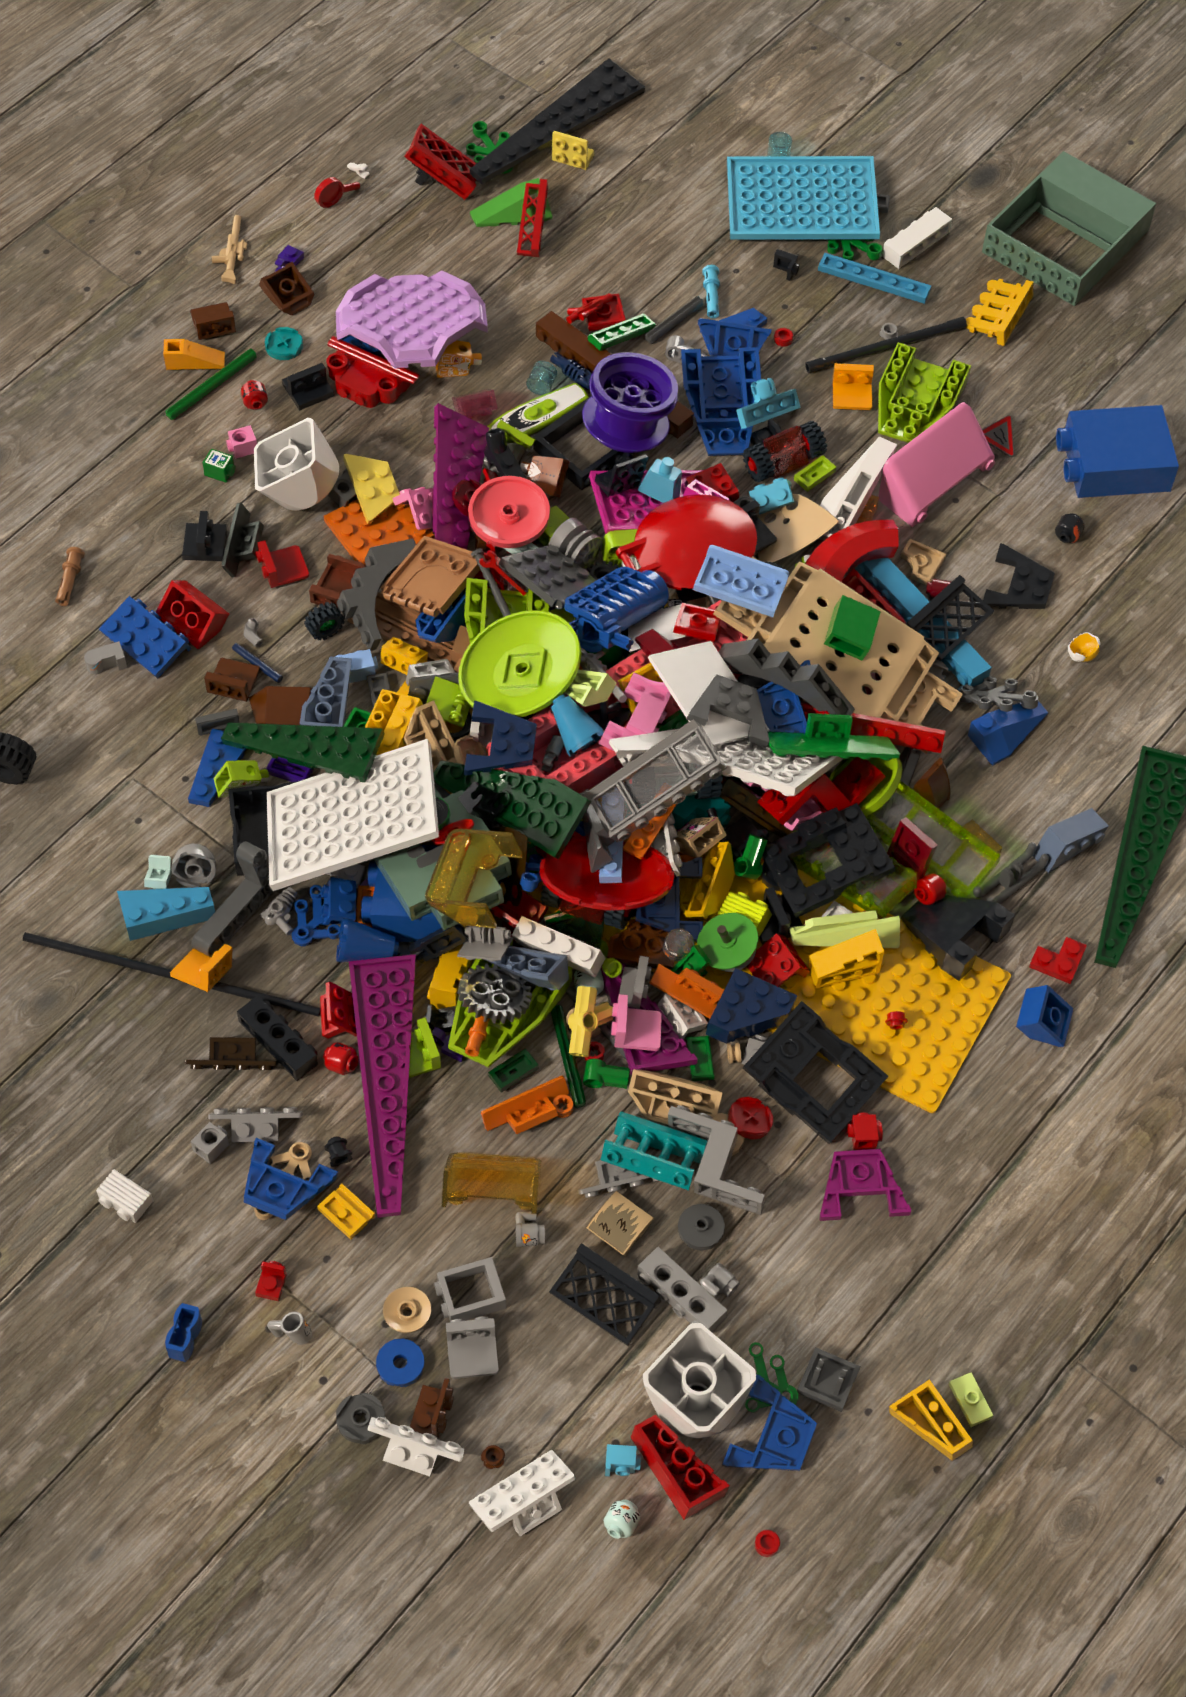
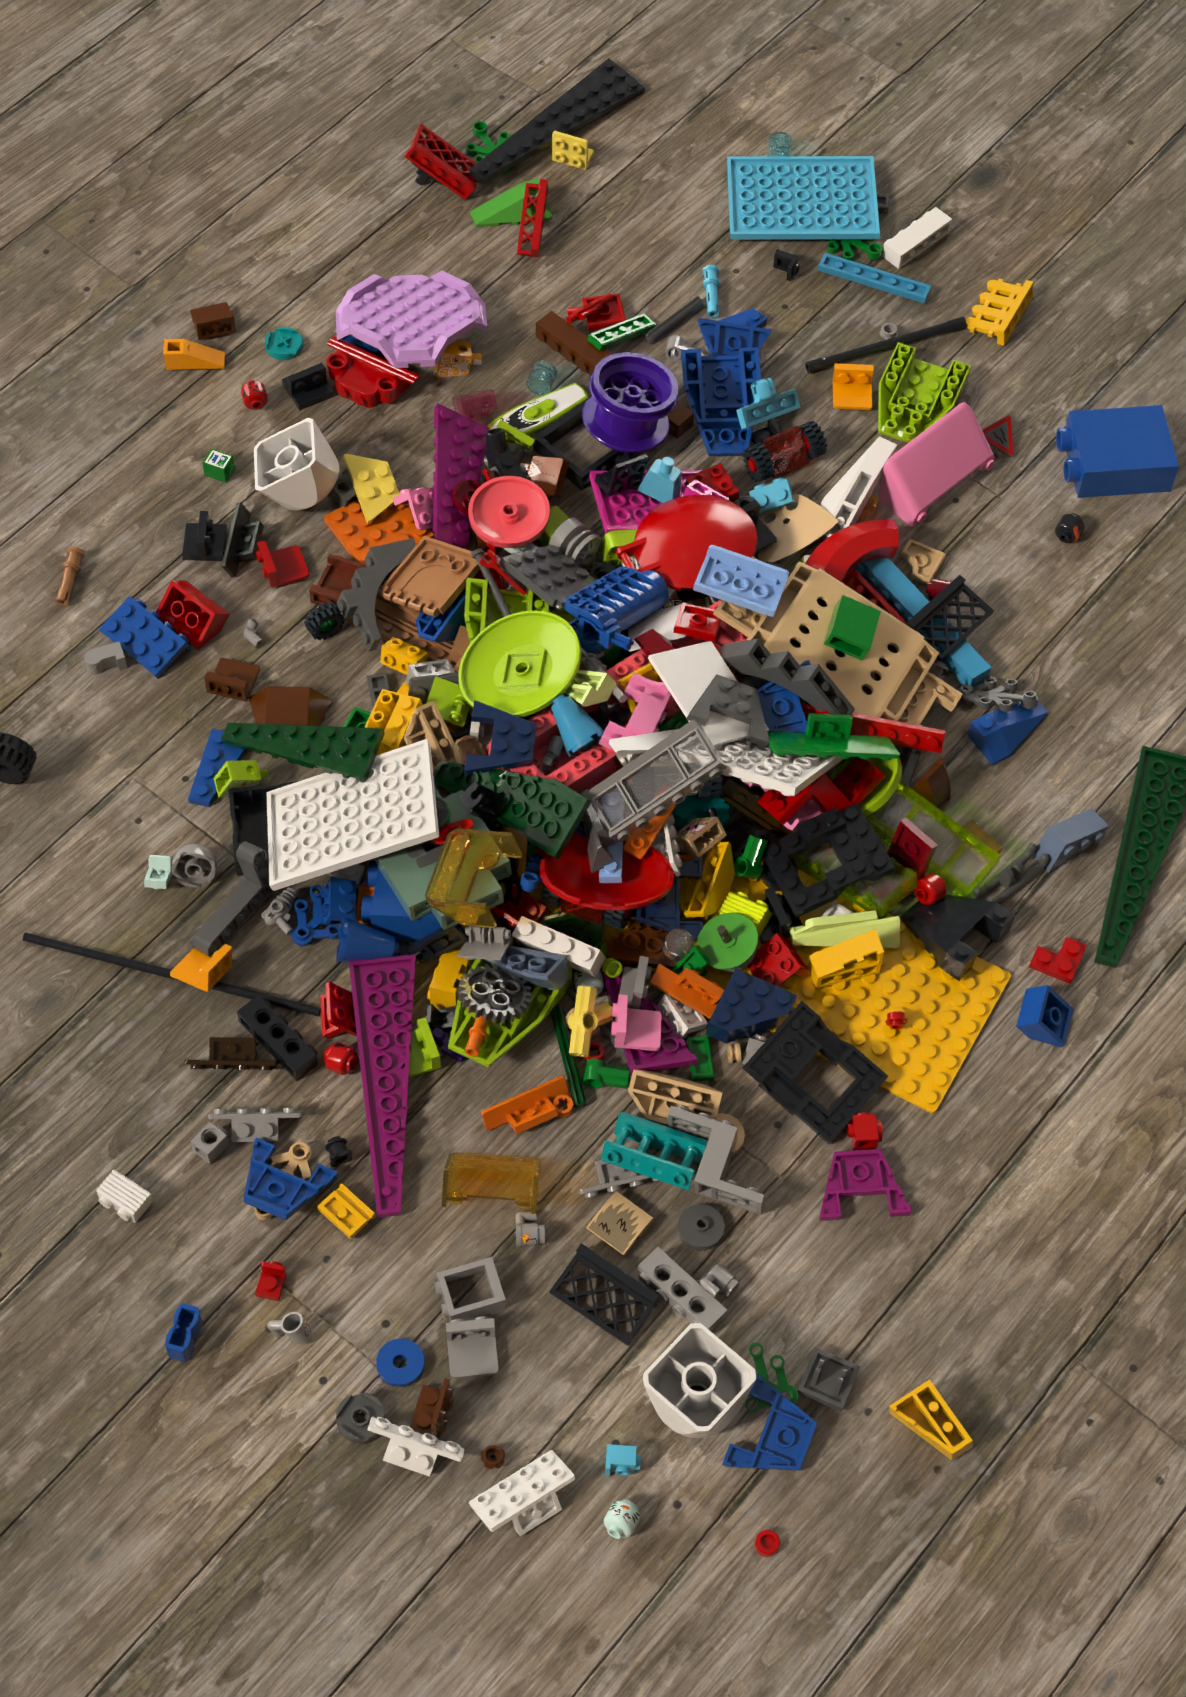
dark azure wedge [117,887,215,941] -> none
green axle [165,348,257,420] -> none
dark grey tile [195,708,240,735] -> none
tan piece [211,215,247,284] -> none
bright pink brick [226,425,257,459] -> none
dark blue bar [232,643,283,683] -> none
reddish brown slope [259,262,314,315] -> none
dark purple tile [266,757,314,782] -> none
dark purple plate [275,245,304,272] -> none
sand blue wedge [300,657,352,727] -> none
red piece [314,177,360,208] -> none
light blue brick [329,649,378,683] -> none
white piece [347,163,370,179] -> none
tan dish [383,1287,431,1333] -> none
dark green piece [488,1048,539,1093] -> none
dark blue hinge [550,352,592,390] -> none
red wedge [630,1415,730,1520] -> none
red tile [728,1097,774,1140] -> none
red tile [774,328,793,347] -> none
lime piece [794,455,836,492] -> none
yellowish green plate [949,1373,993,1427] -> none
sand green panel [982,151,1156,306] -> none
black wing [983,543,1055,609] -> none
yellow hair [1068,632,1100,662] -> none

